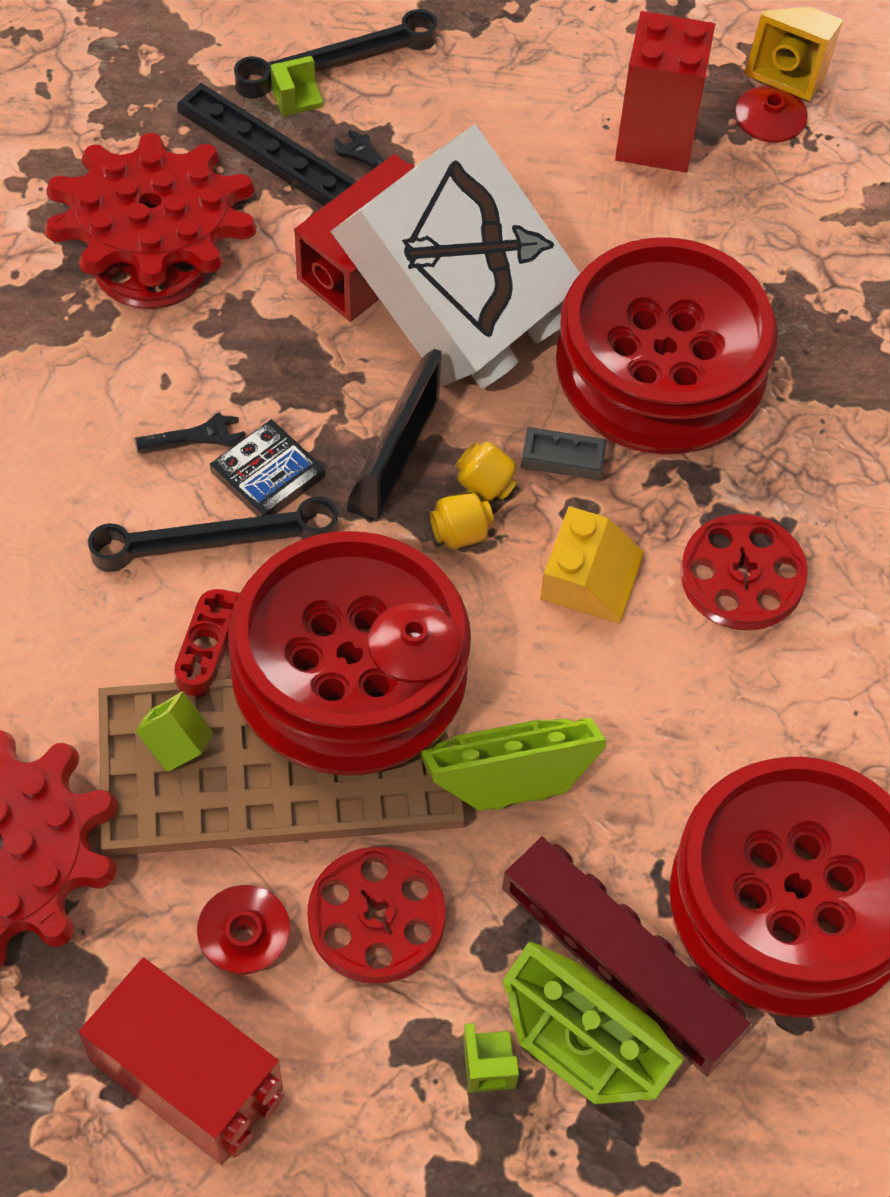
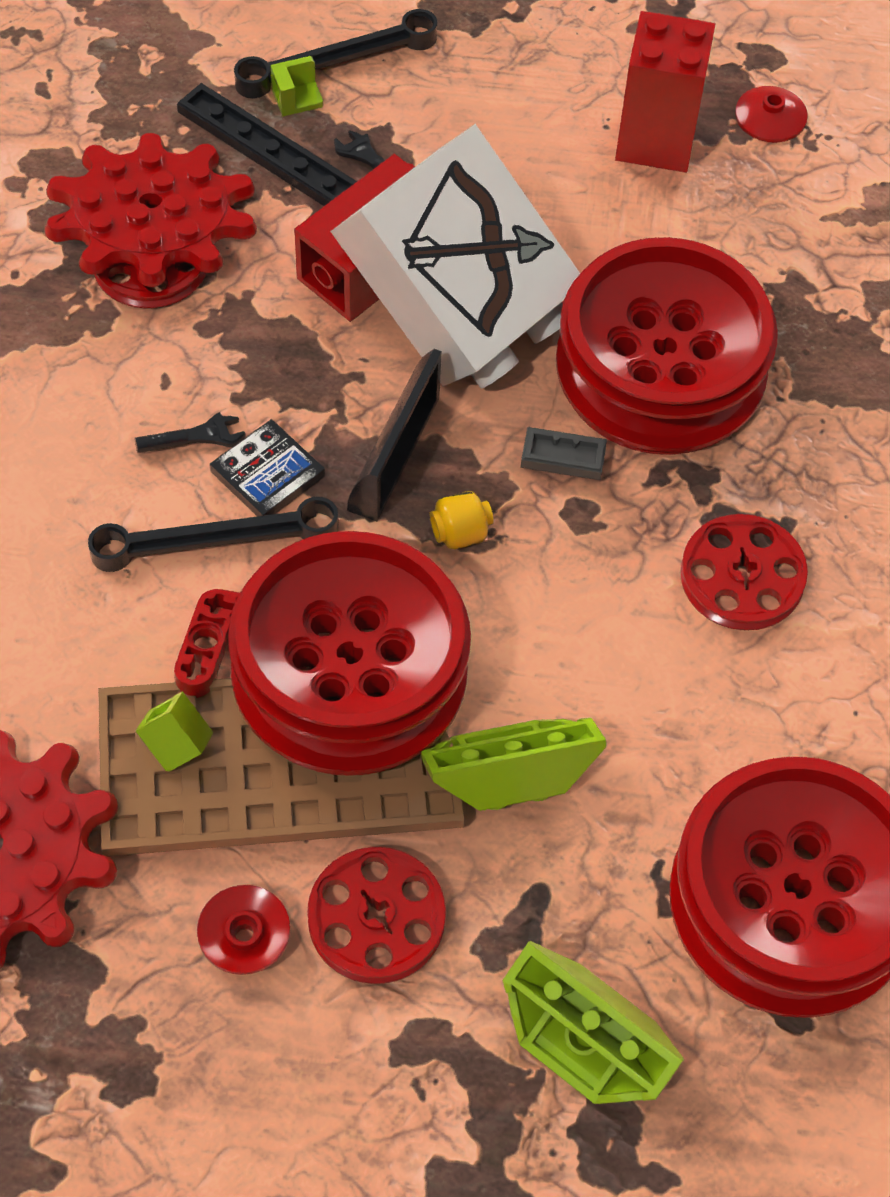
red brick [78,957,284,1165] -> none
red dish [368,603,459,683] -> none
yellow head [455,441,517,501] -> none
lime panel [463,1023,519,1093] -> none
dark red brick [502,836,751,1077] -> none
yellow slope [540,506,644,624] -> none
yellow slope [744,7,843,101] -> none

